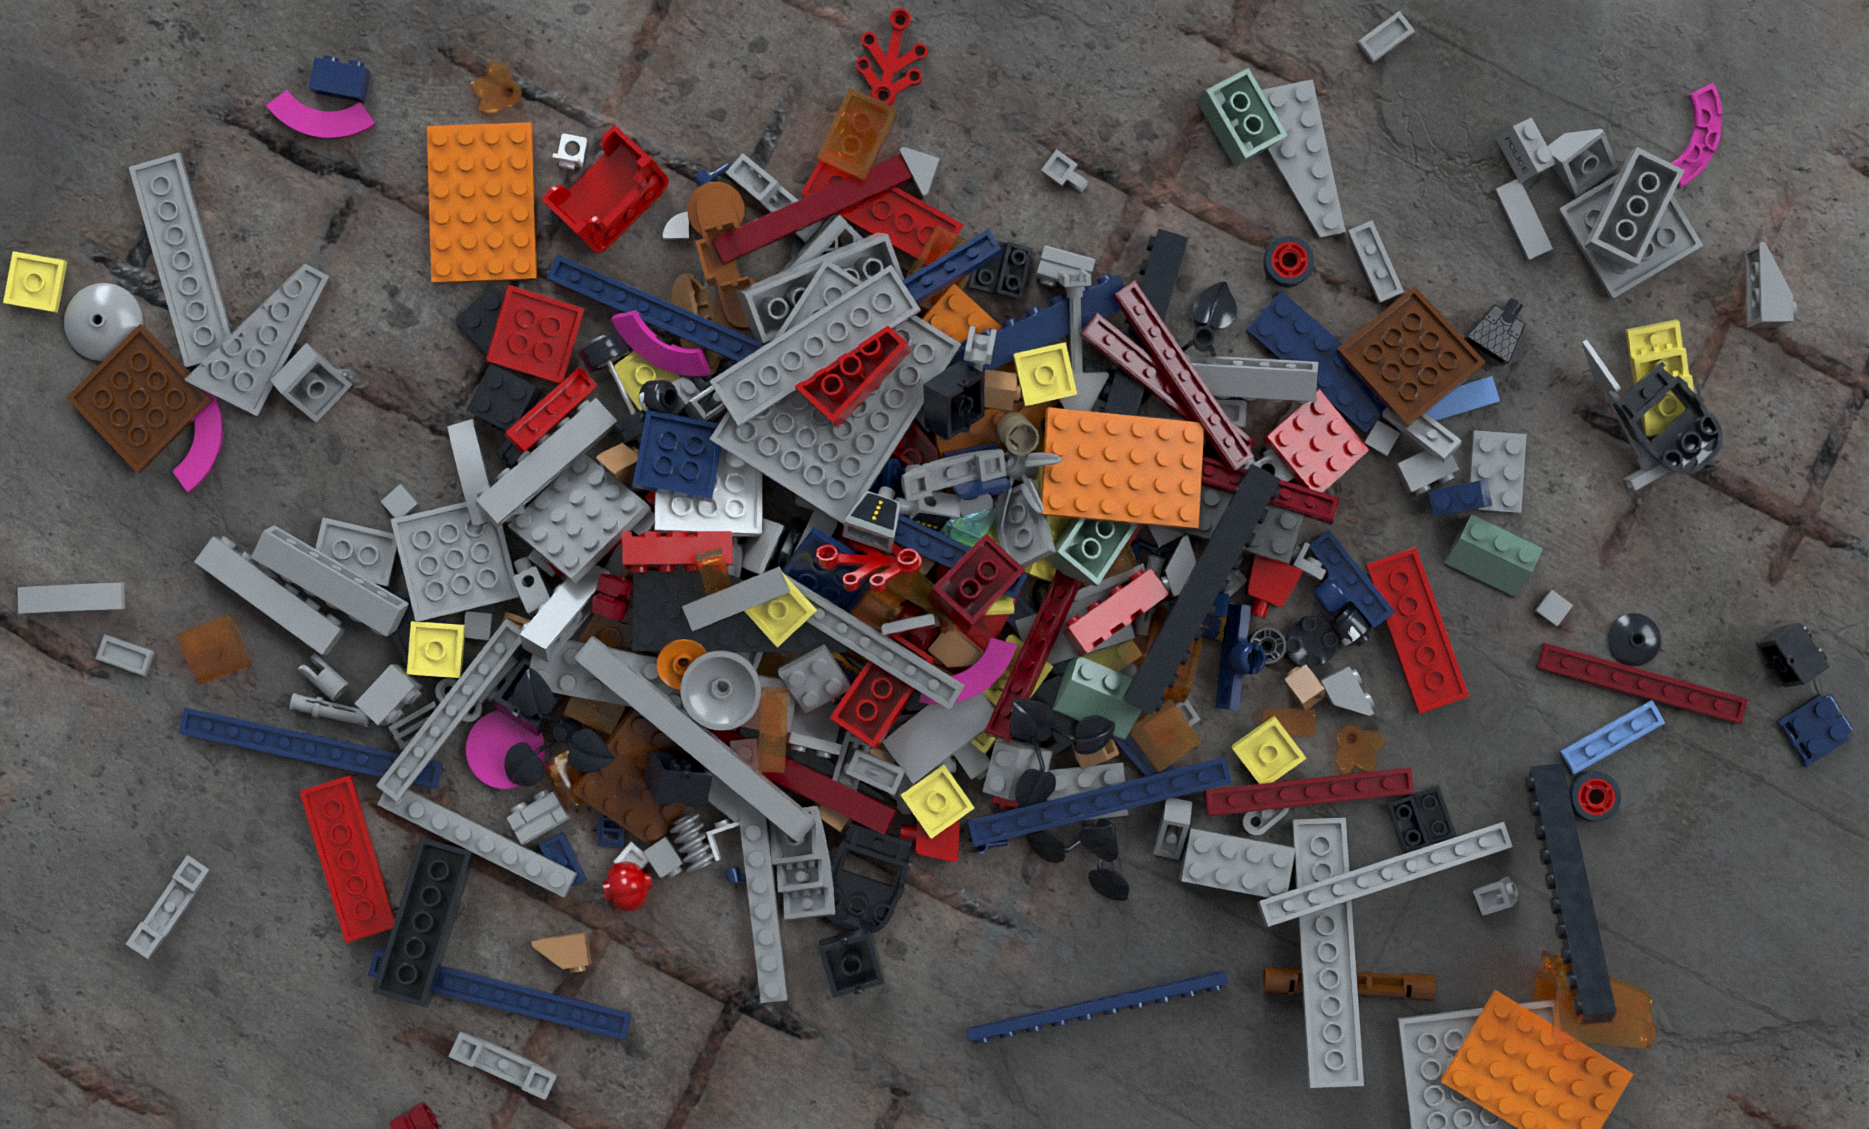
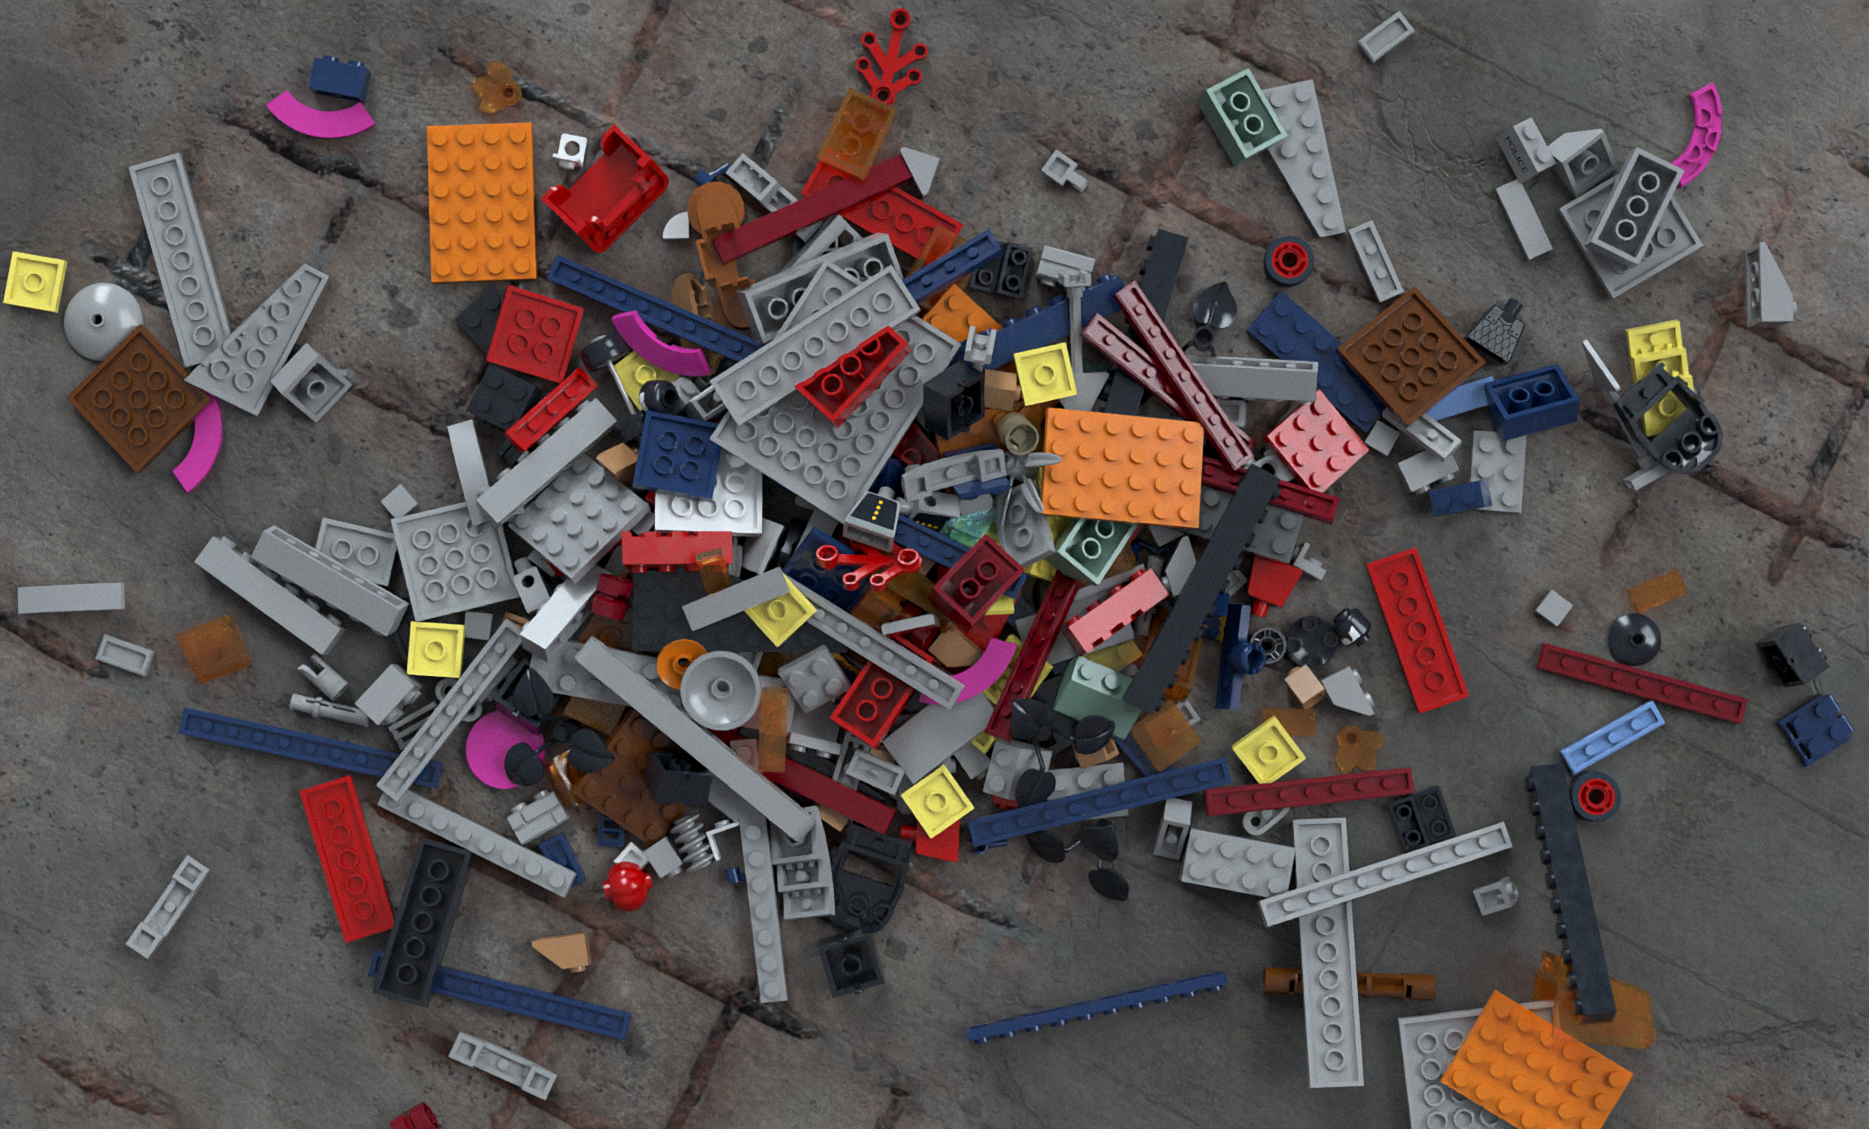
dark blue plate [1309,530,1395,629] -> none
sand green slope [1444,514,1543,597] -> none
none -> dark blue slope [1484,364,1580,441]
none -> clear orange tile [1627,569,1688,614]

